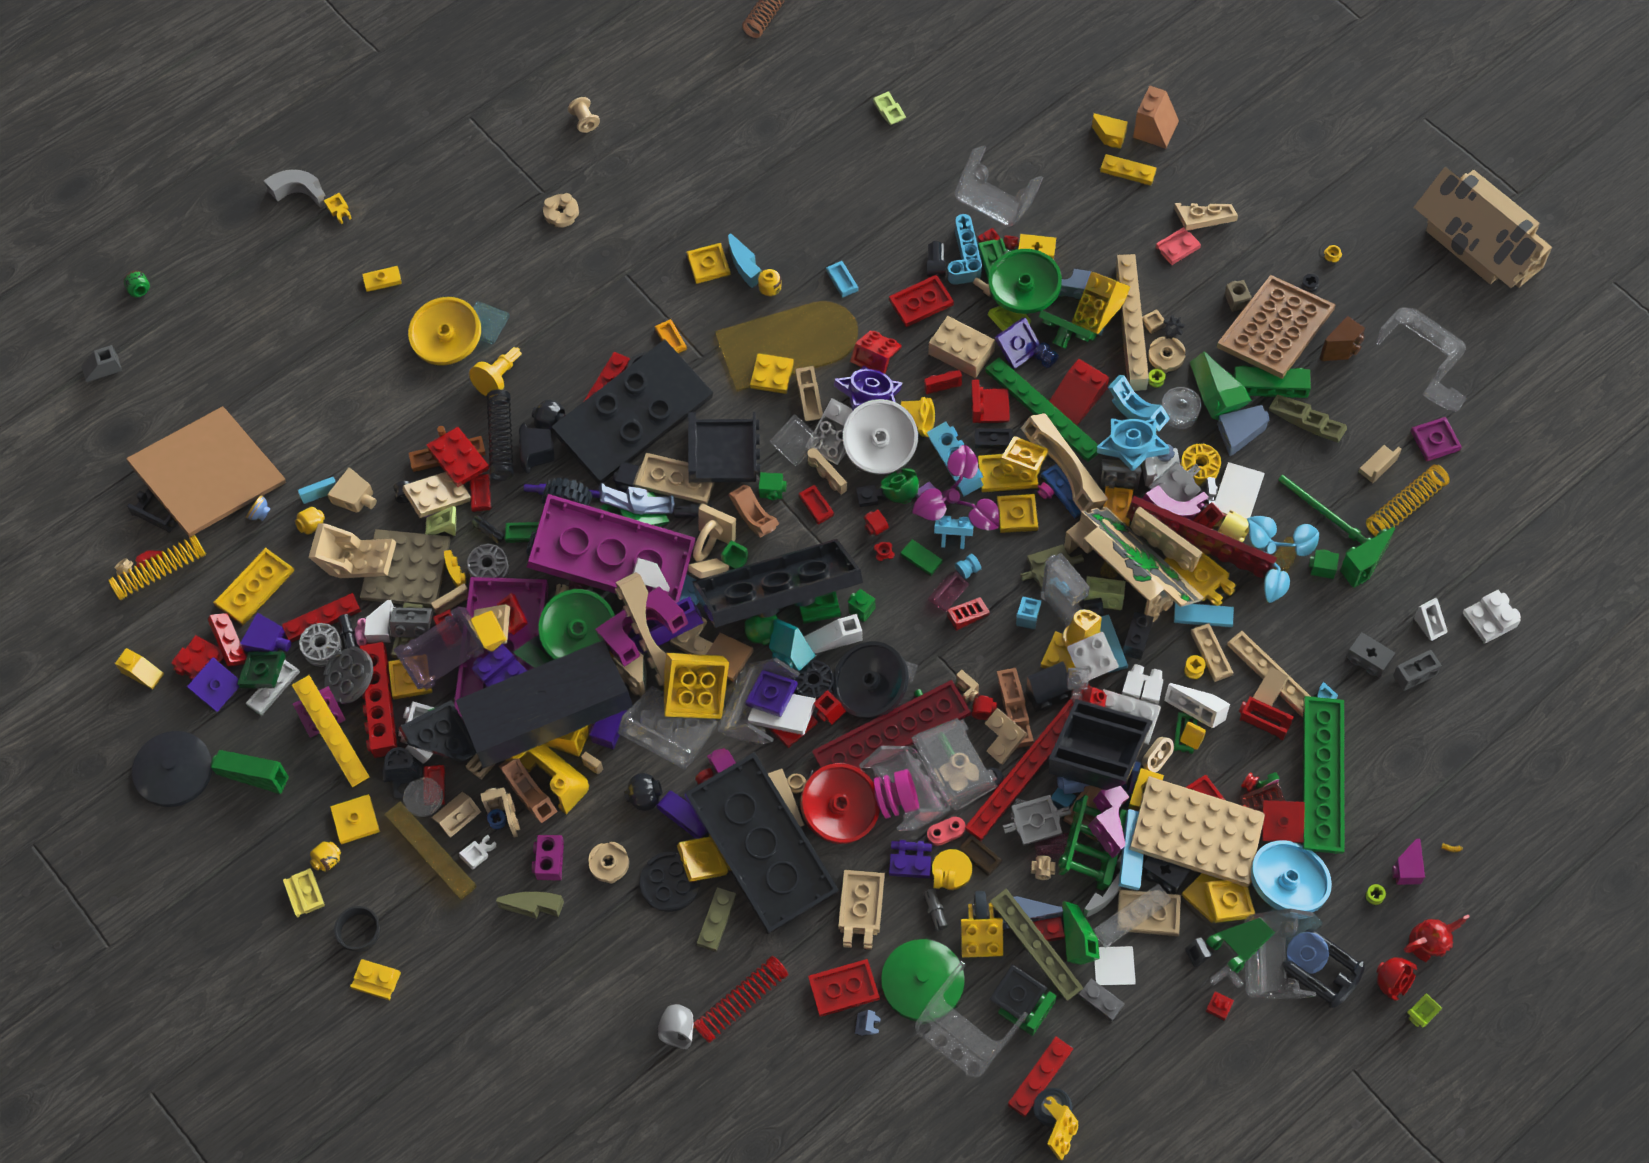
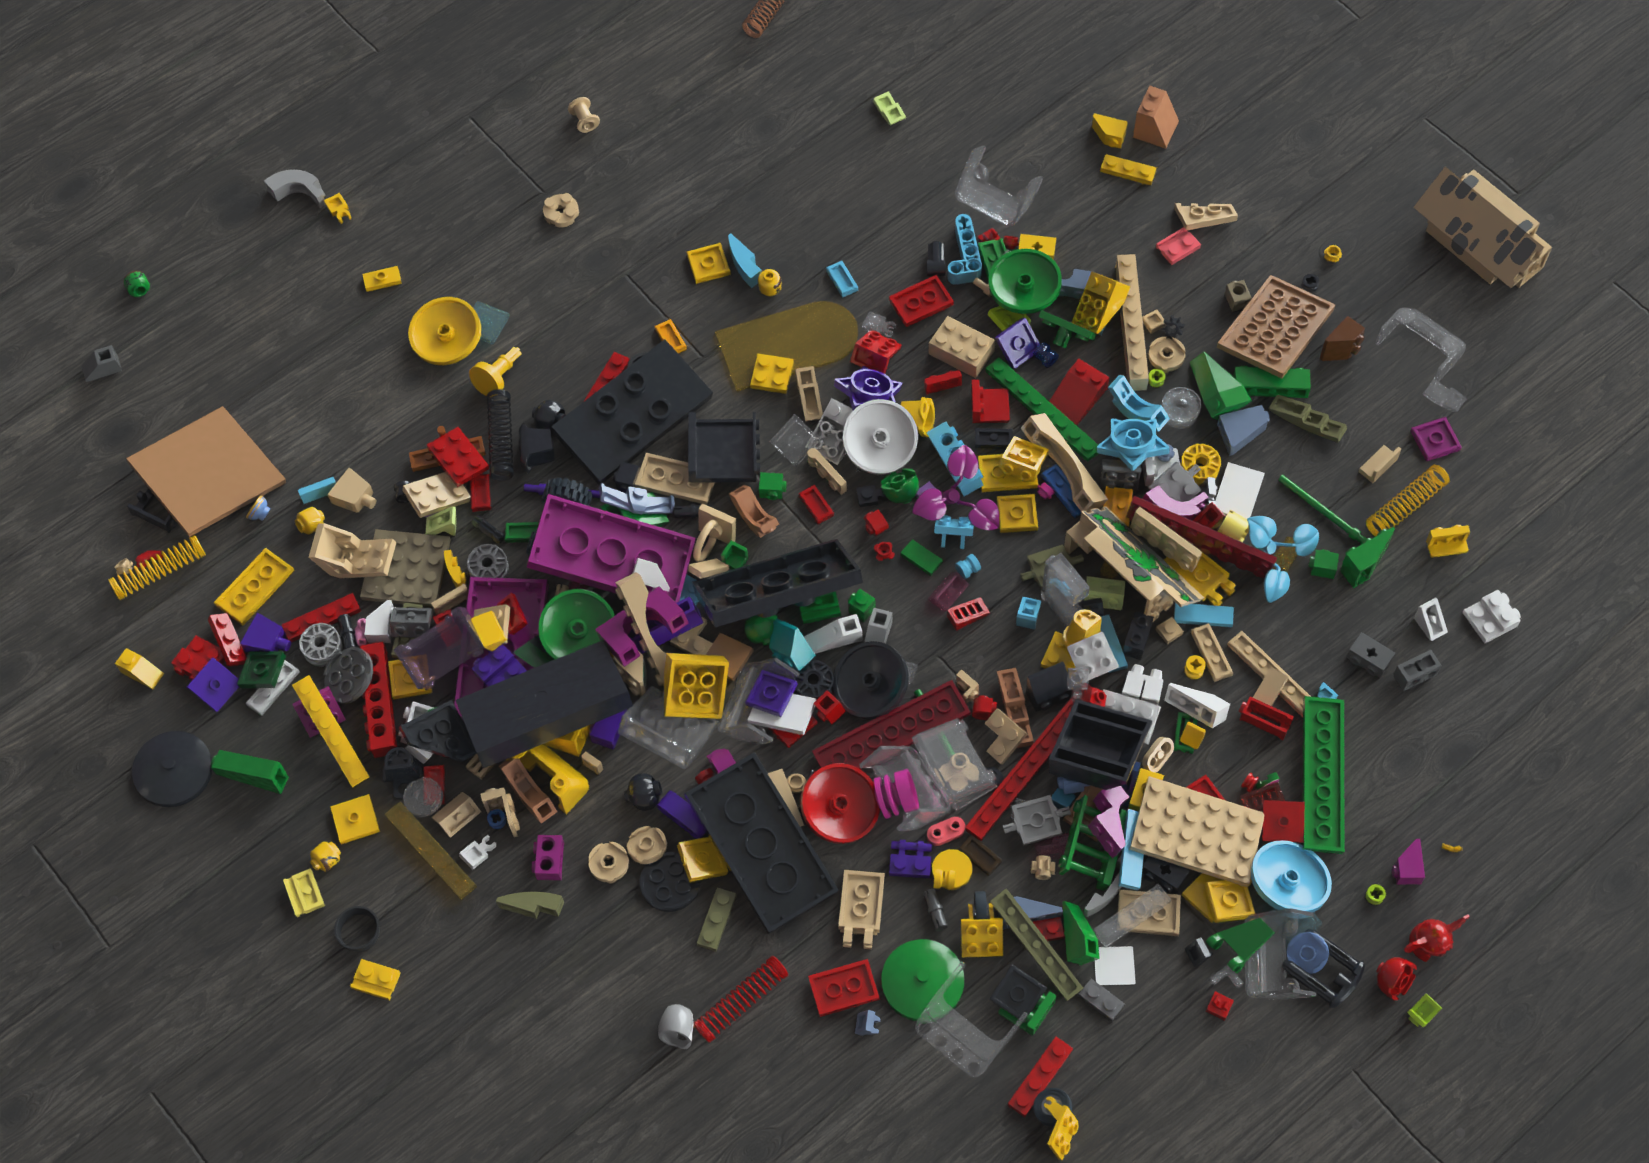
none -> tan tile [626,826,667,864]
none -> clear plate [862,311,896,337]
none -> light grey slope [865,608,893,644]
none -> tan plate [1156,617,1184,644]
none -> yellow bracket [1426,525,1470,557]

